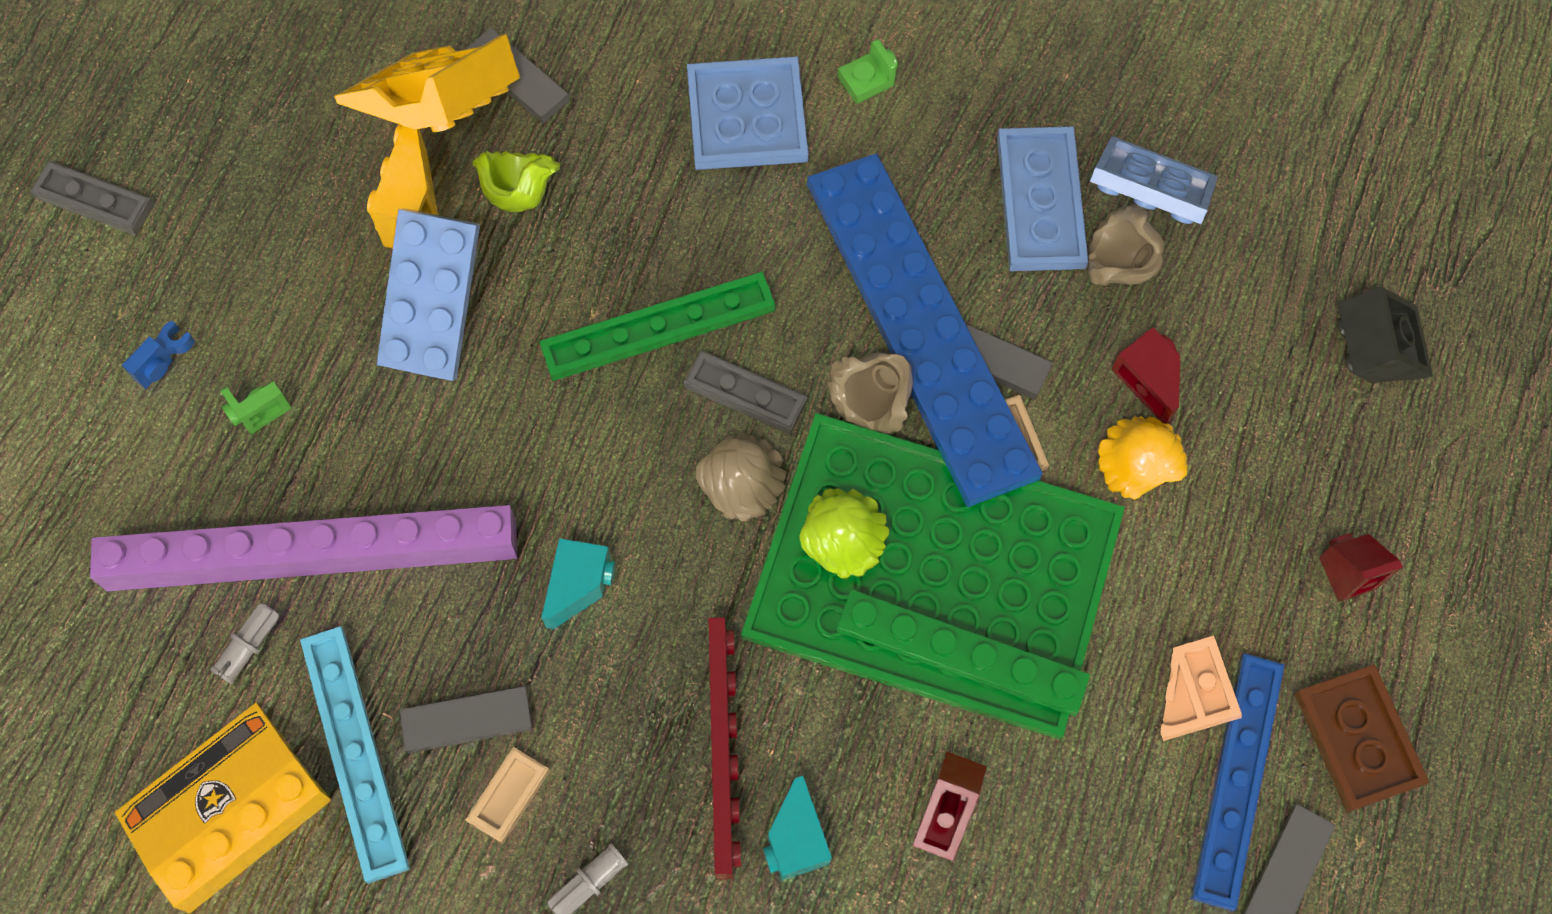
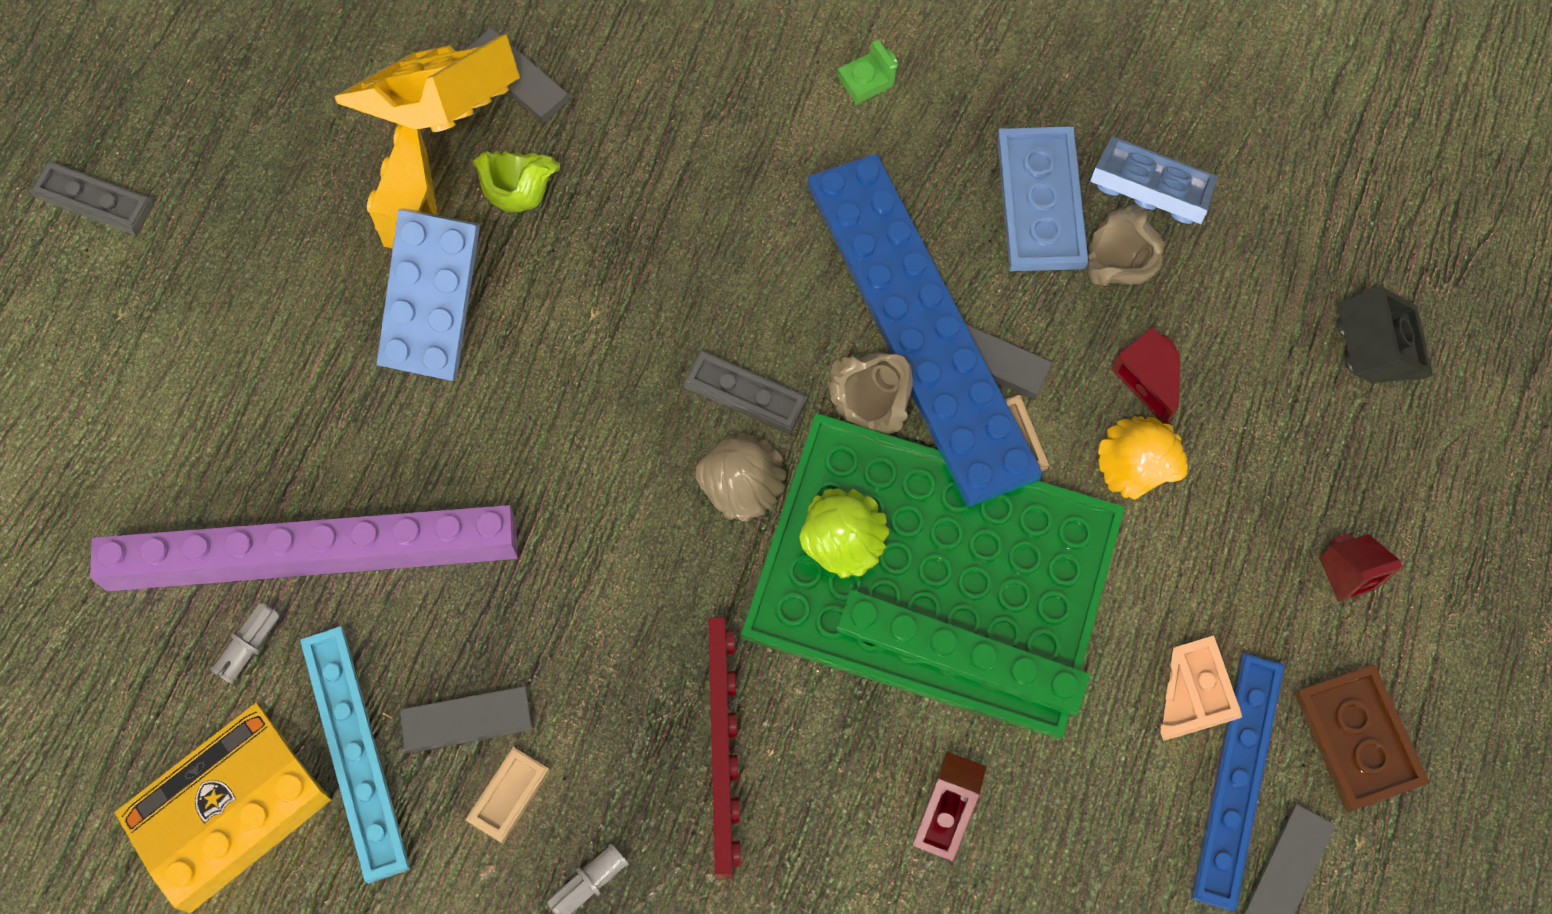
blue plate [121,321,195,389] -> none
bright green bracket [220,381,292,434] -> none
green plate [539,271,775,381] -> none
teal slope [541,538,616,629] -> none
medium blue plate [687,57,808,170] -> none
teal slope [762,776,832,881] -> none

